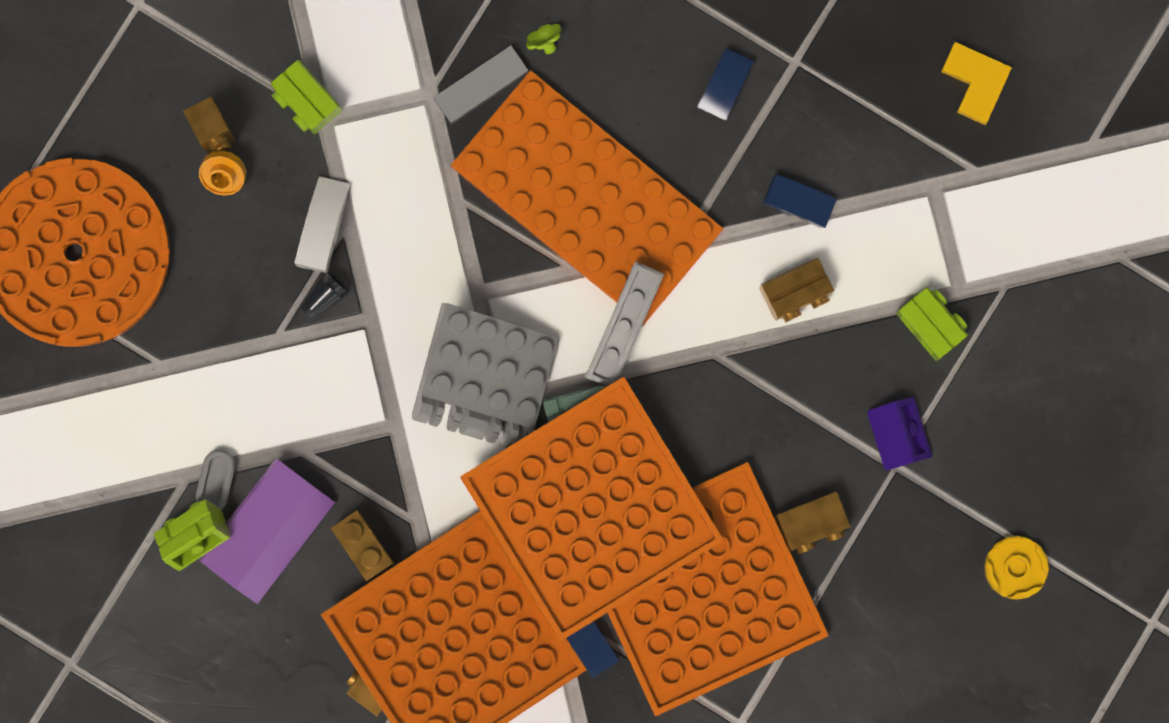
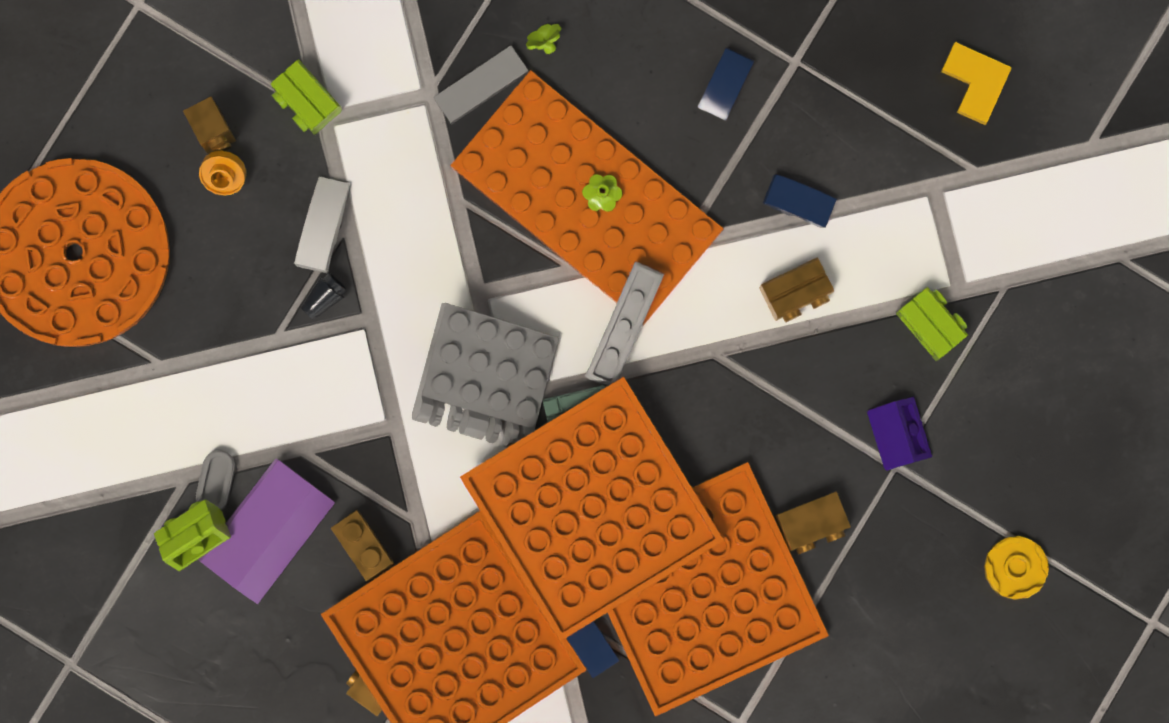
none -> lime plant [582,174,622,212]

